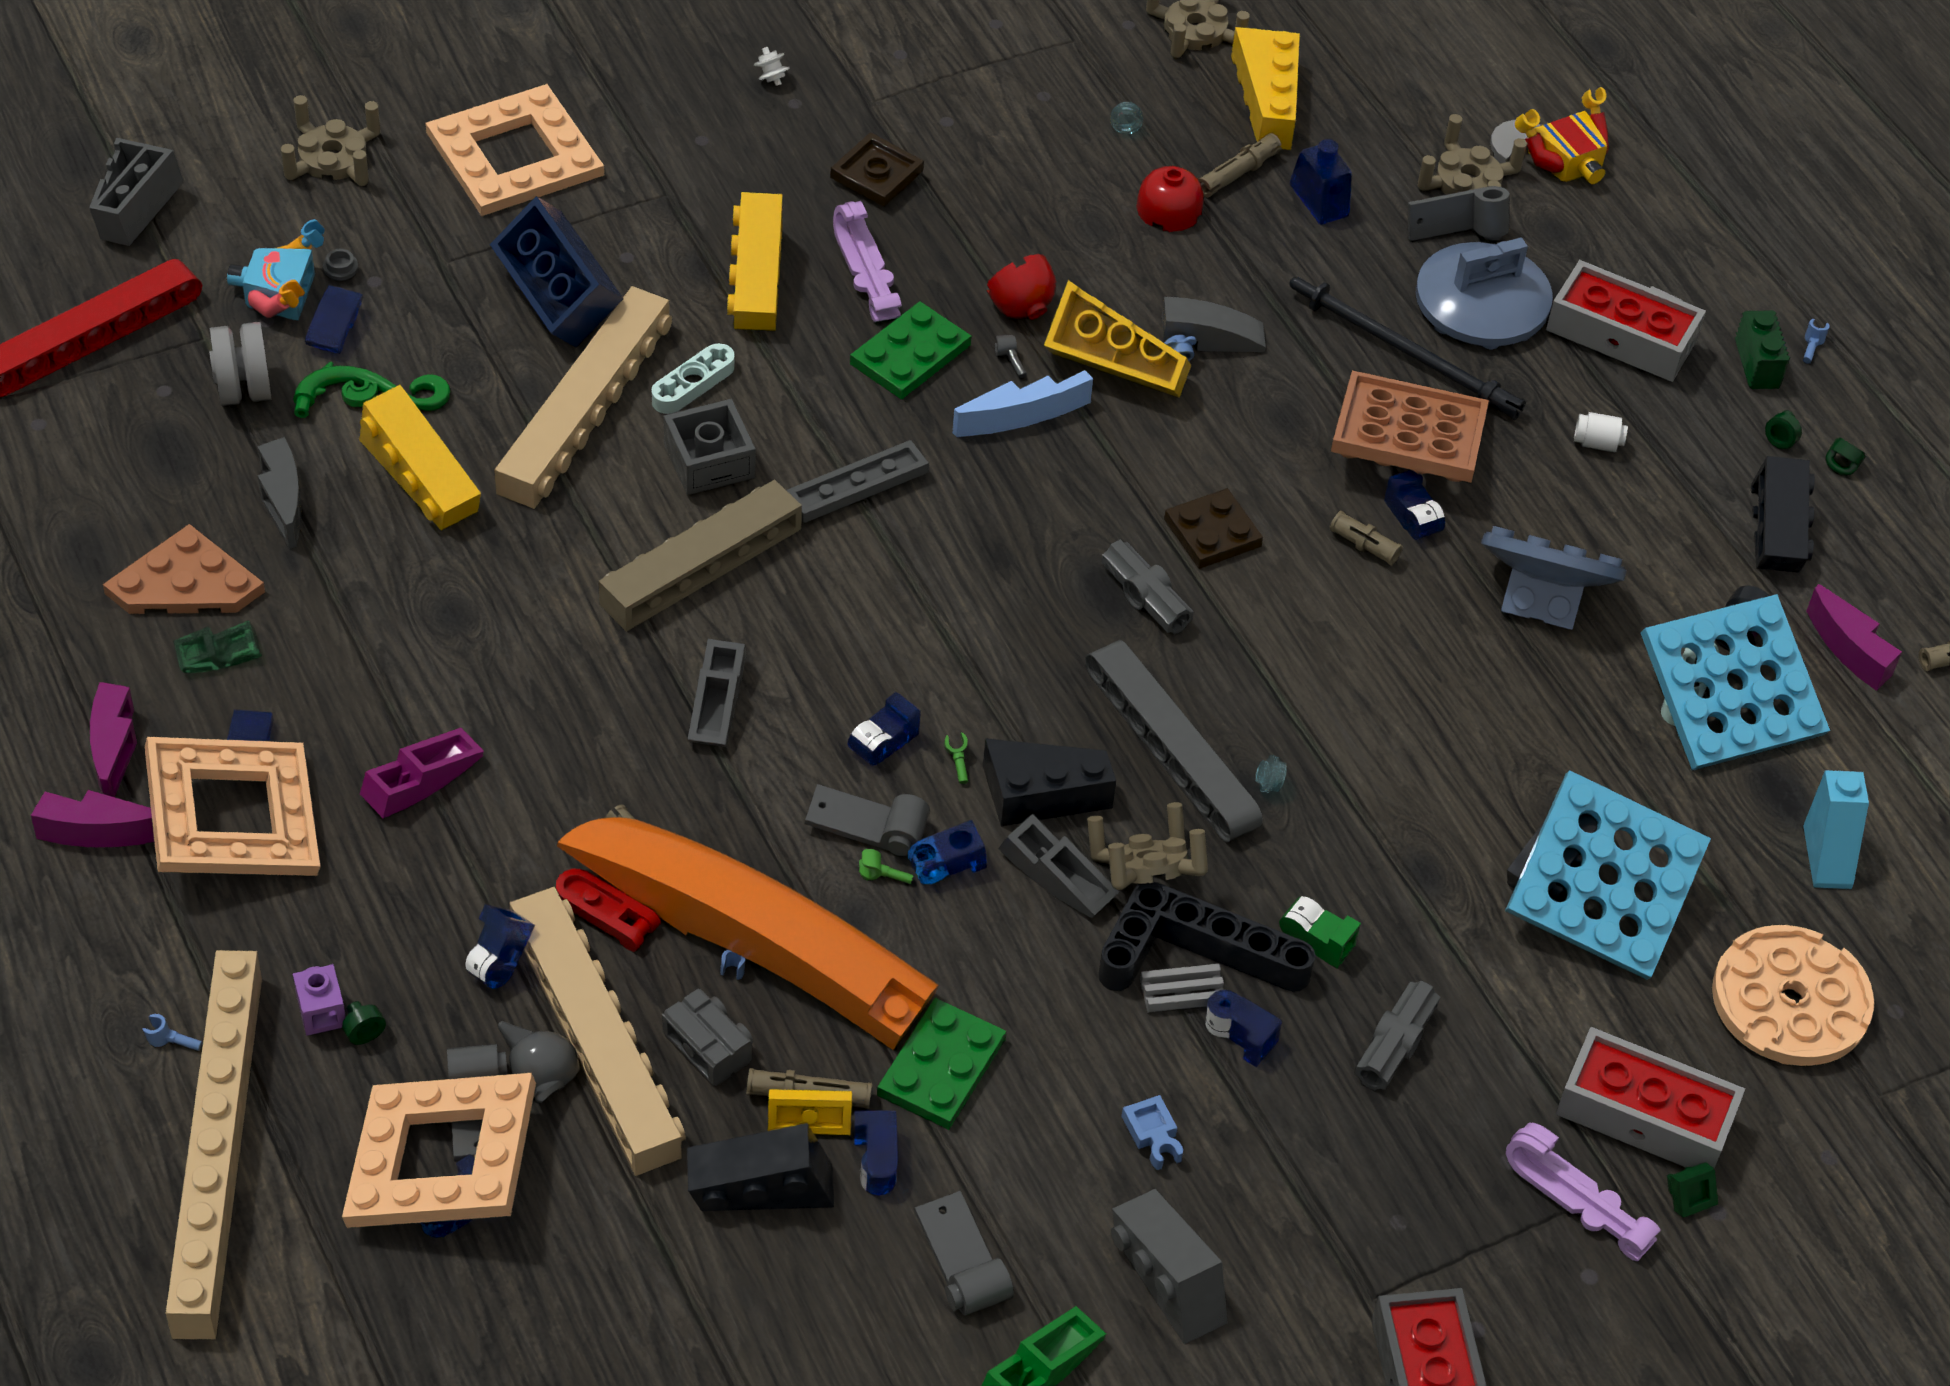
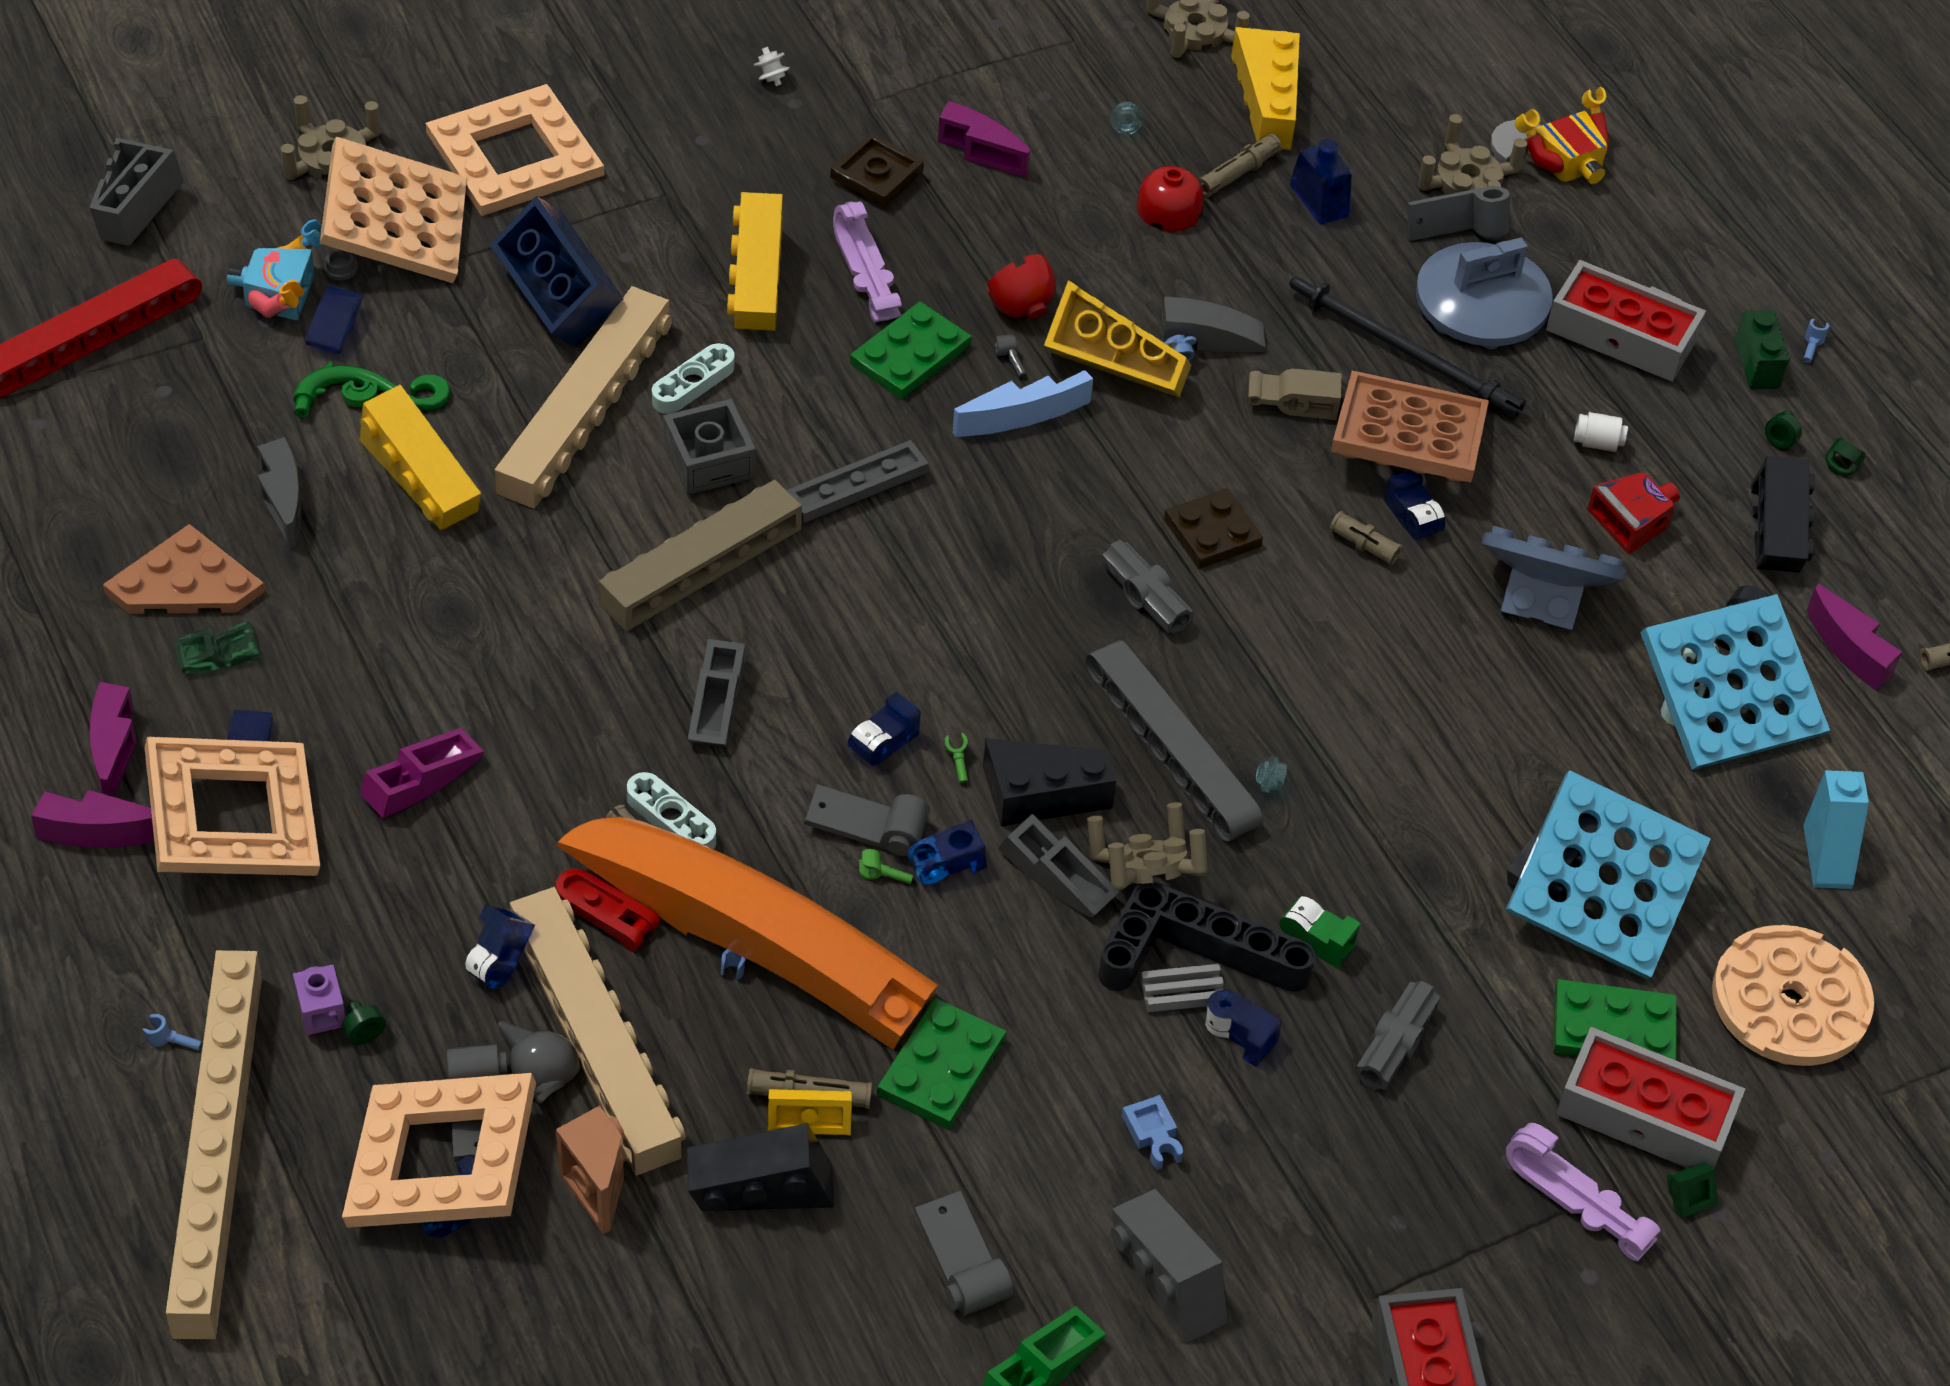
light grey wheel [209,322,272,406] -> none
dark grey brick [662,988,753,1086] -> none
clear blue leg [854,1111,898,1195] -> none
none -> light nougat piece [320,136,467,283]
none -> nougat slope [556,1105,626,1234]
none -> light aqua beam [627,772,716,849]
none -> magenta slope [938,101,1030,178]
none -> dark tan piece [1247,369,1342,420]
none -> green plate [1553,979,1676,1060]
none -> red torso [1587,473,1680,555]

